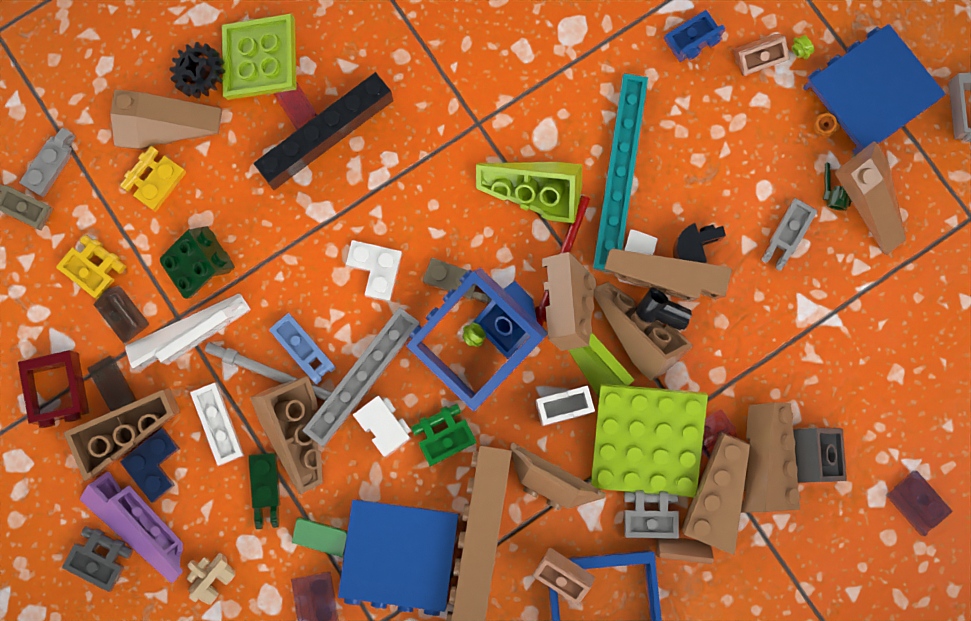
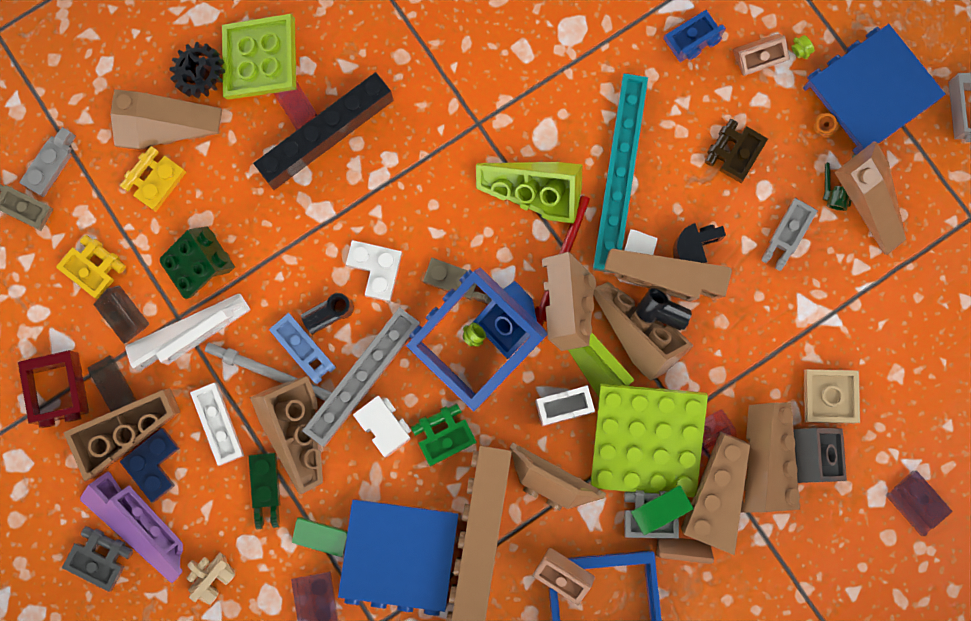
none -> black piece [301,293,354,335]
none -> green slope [630,485,694,535]
none -> dark brown plate [705,119,768,183]
none -> tan plate [804,369,860,423]

